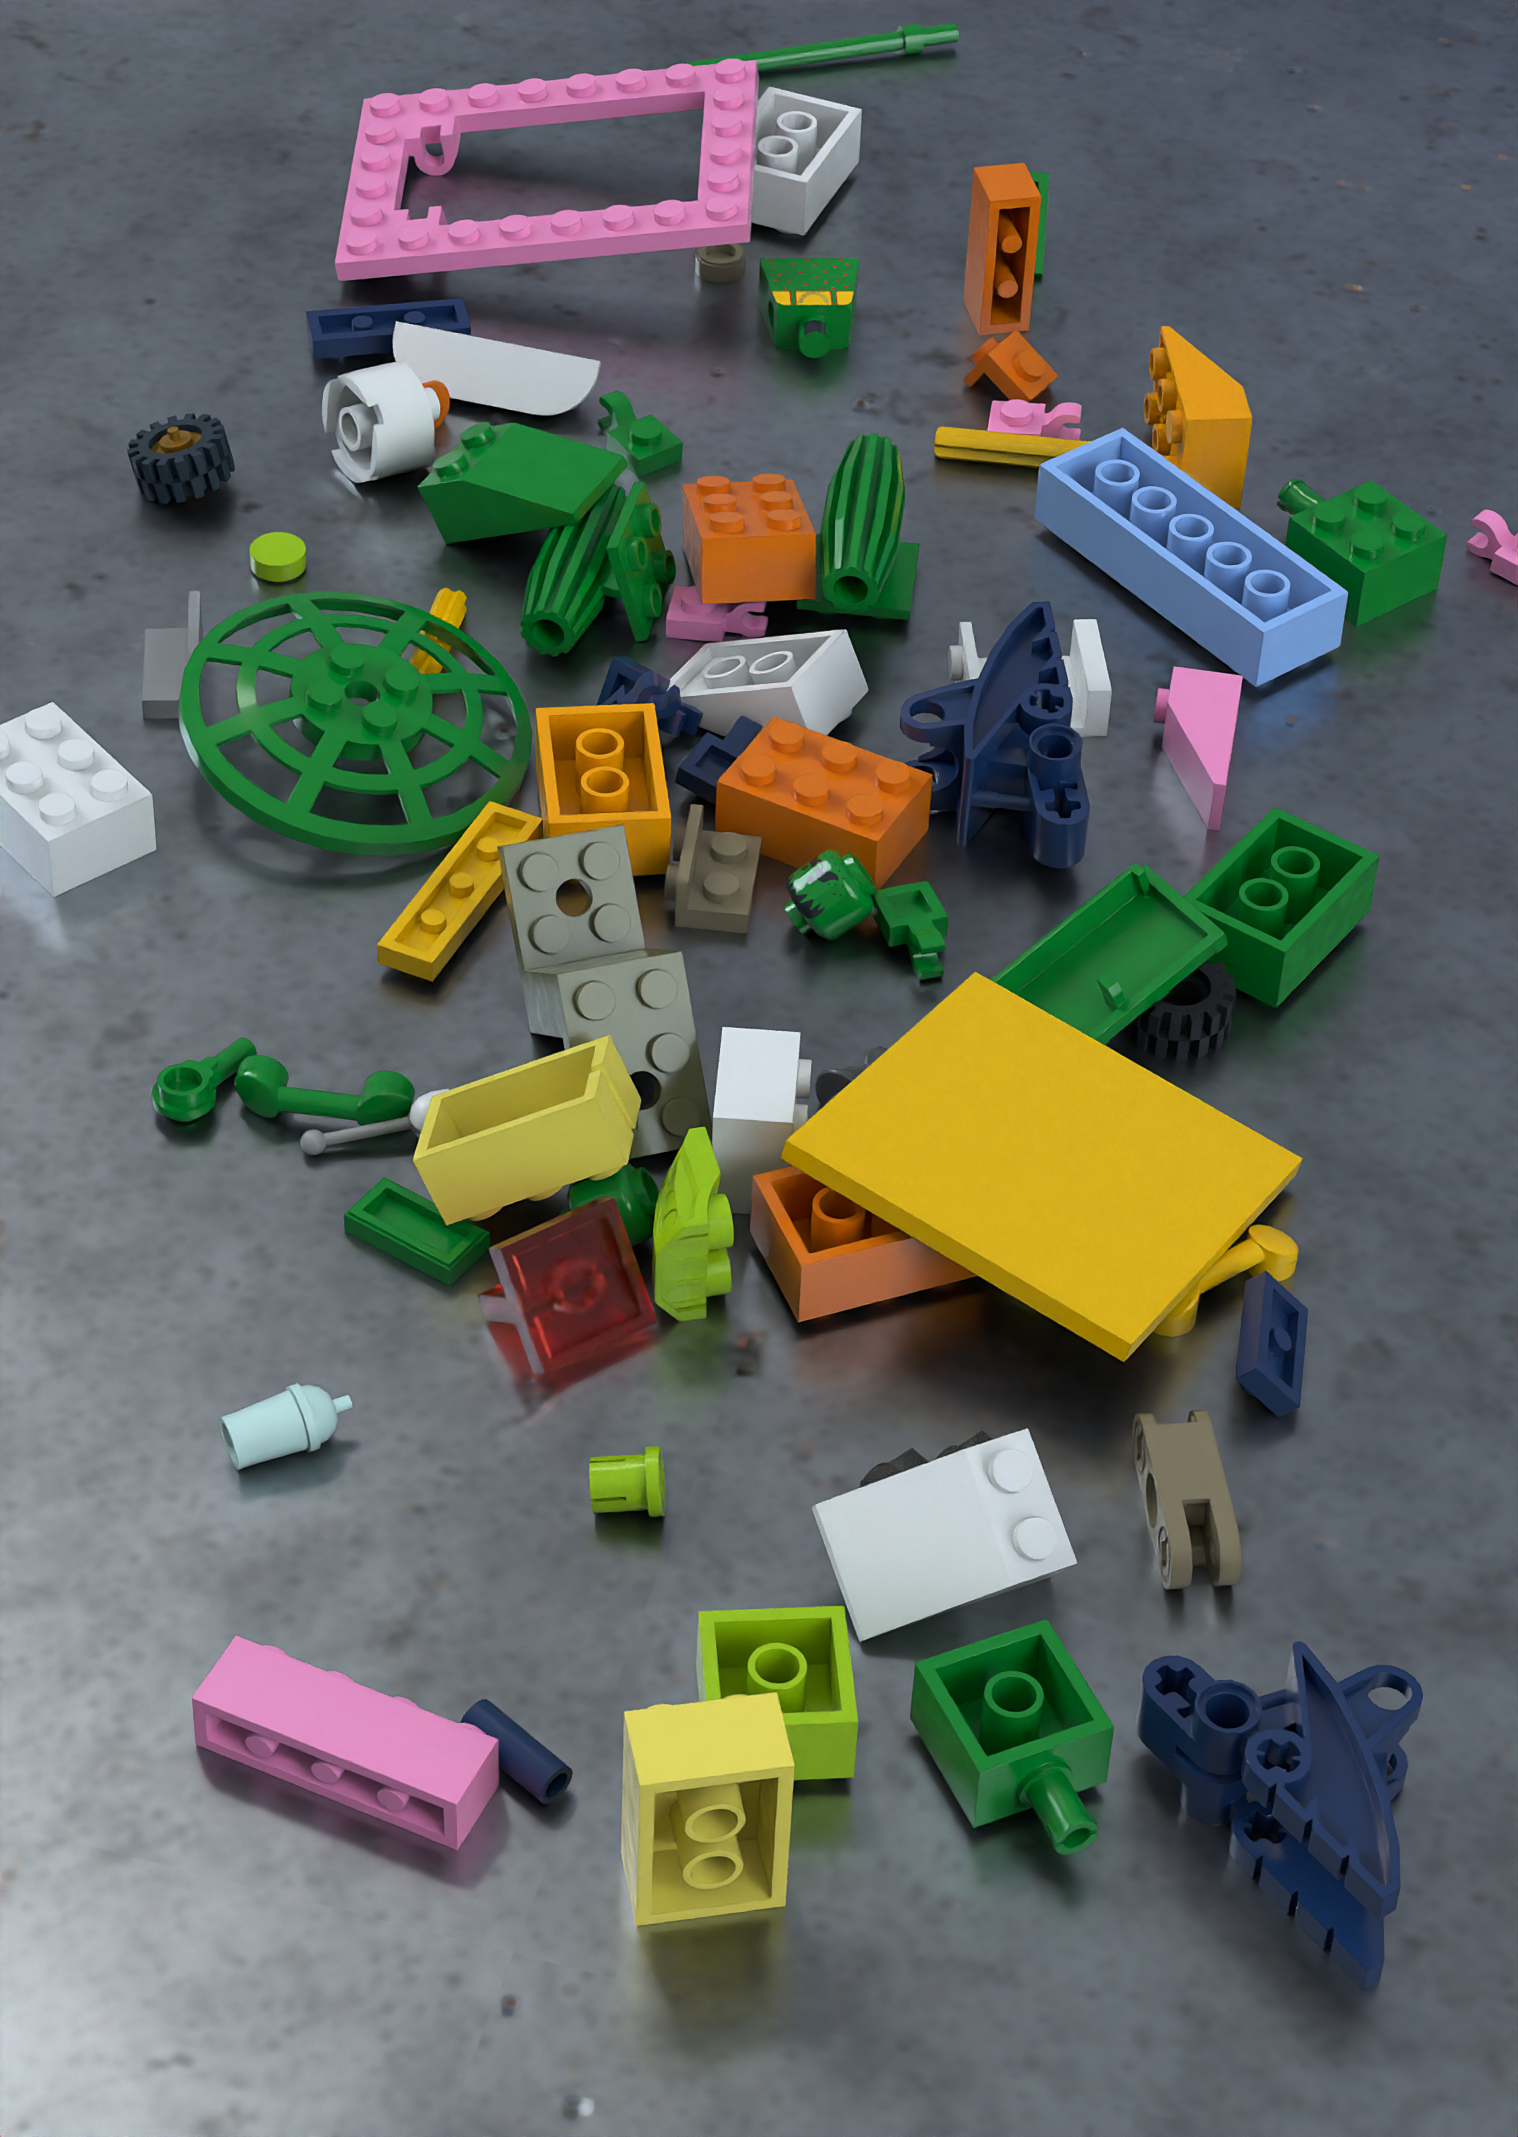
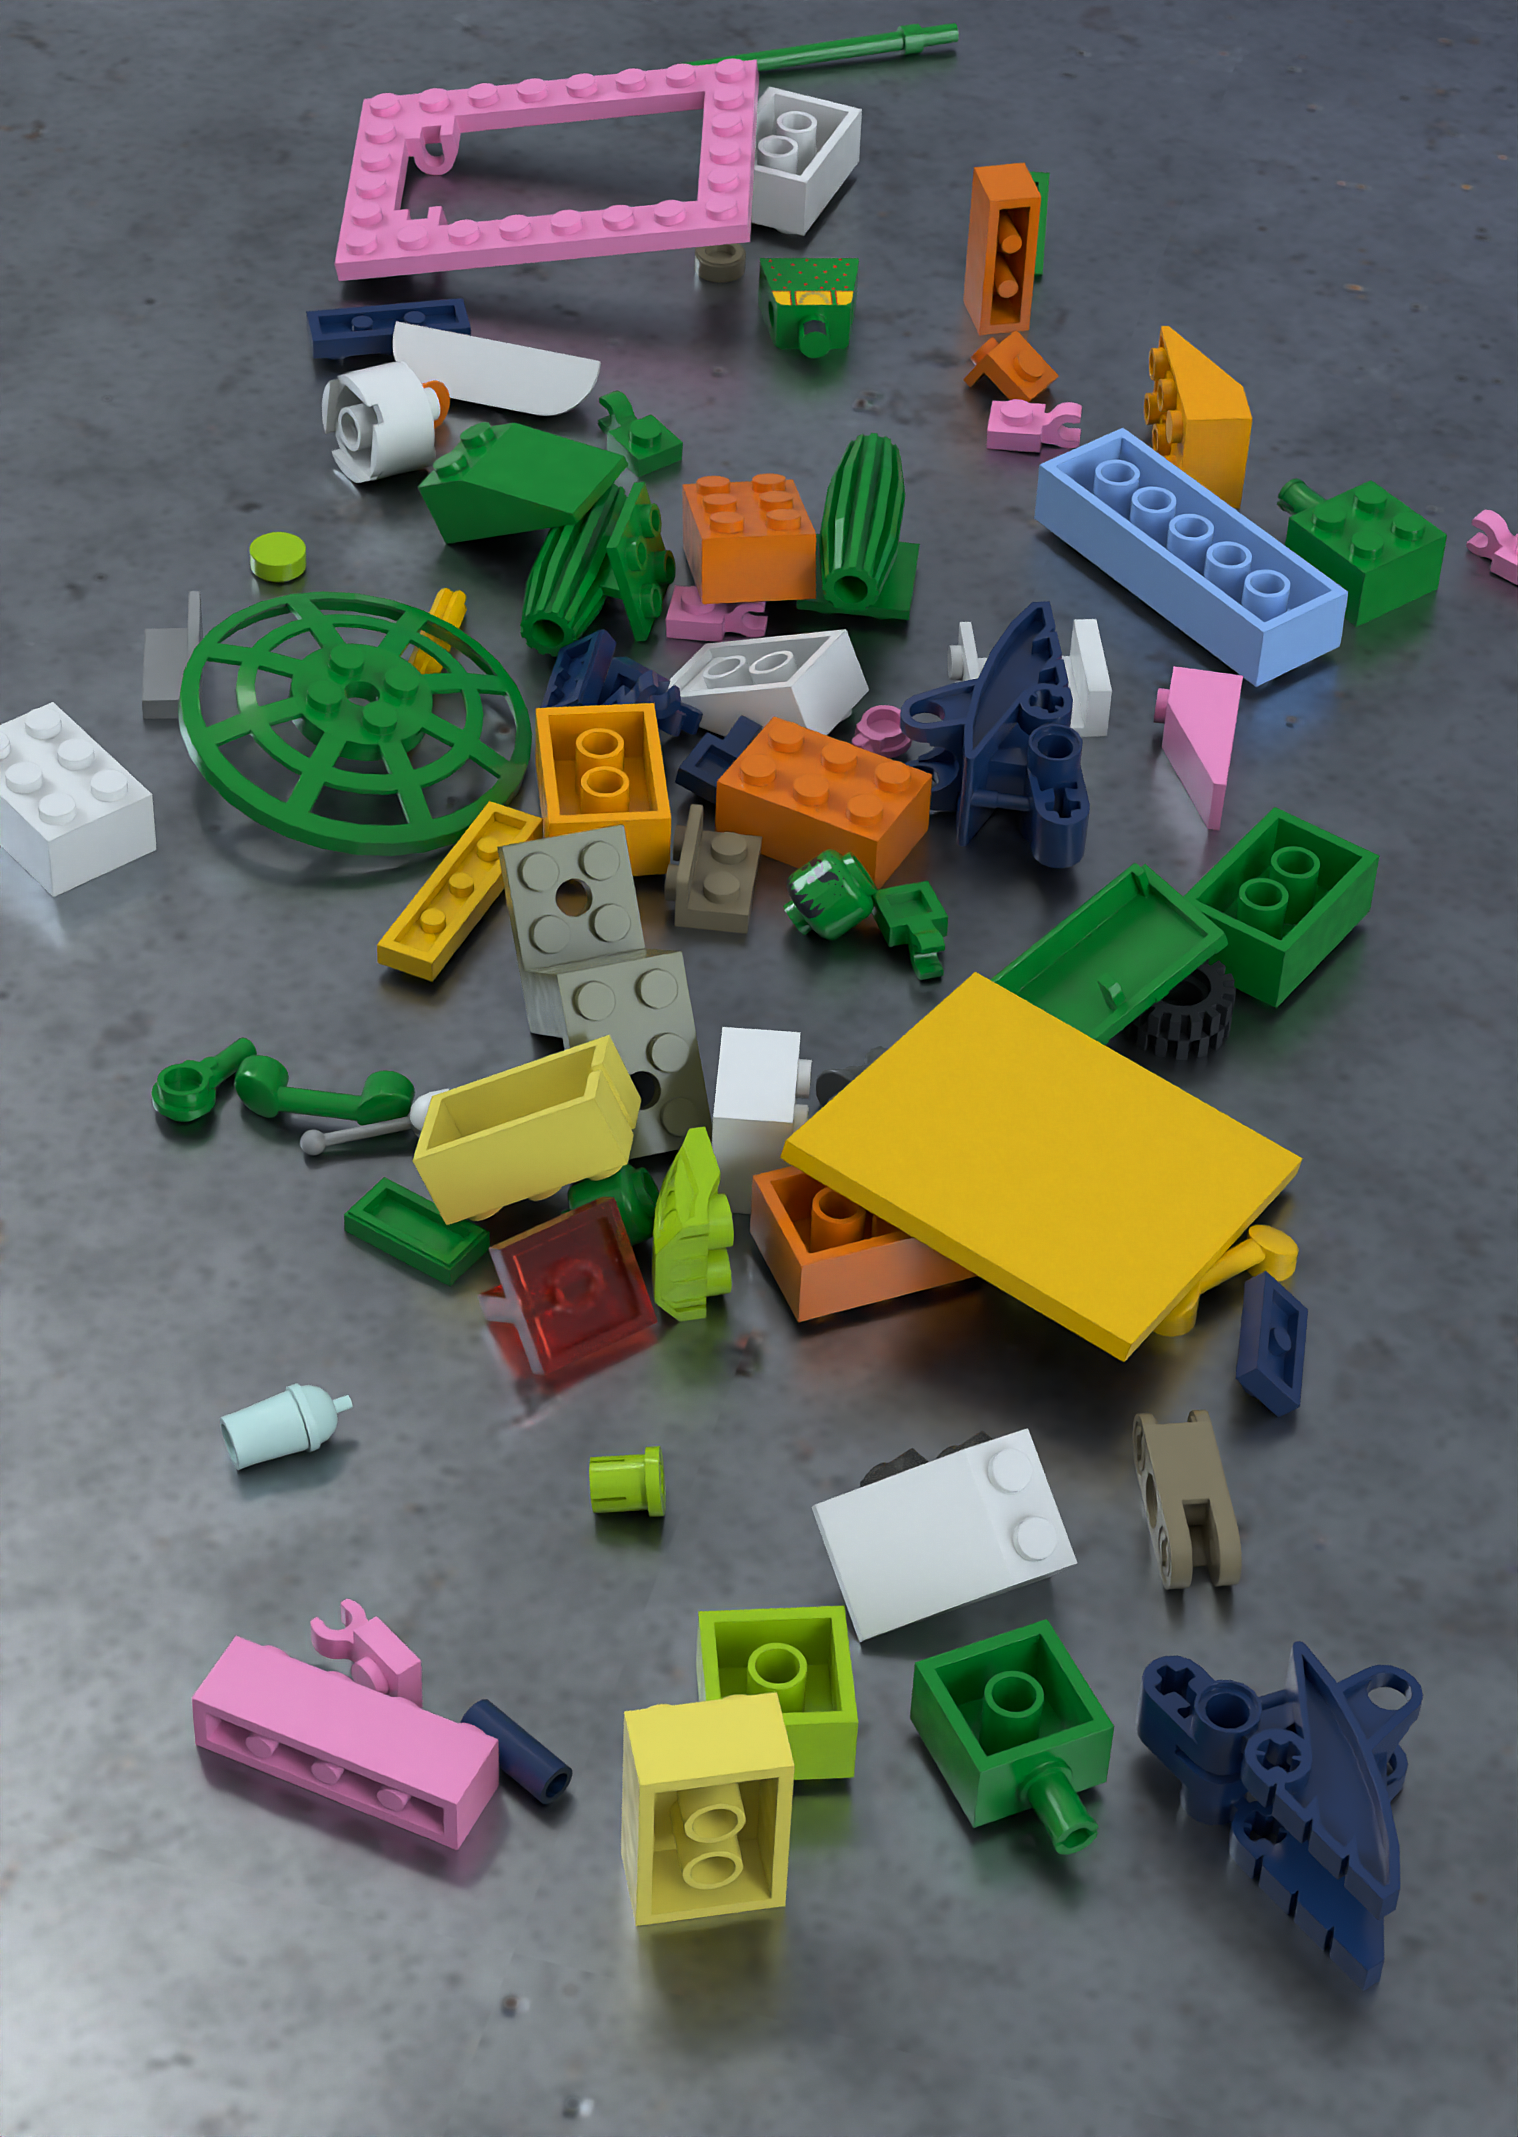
black wheel [127,413,235,503] -> none
yellow axle [934,426,1090,469] -> none
none -> bright pink plate [310,1599,422,1708]
none -> dark blue plate [540,629,616,708]
none -> bright pink plate [851,705,913,758]

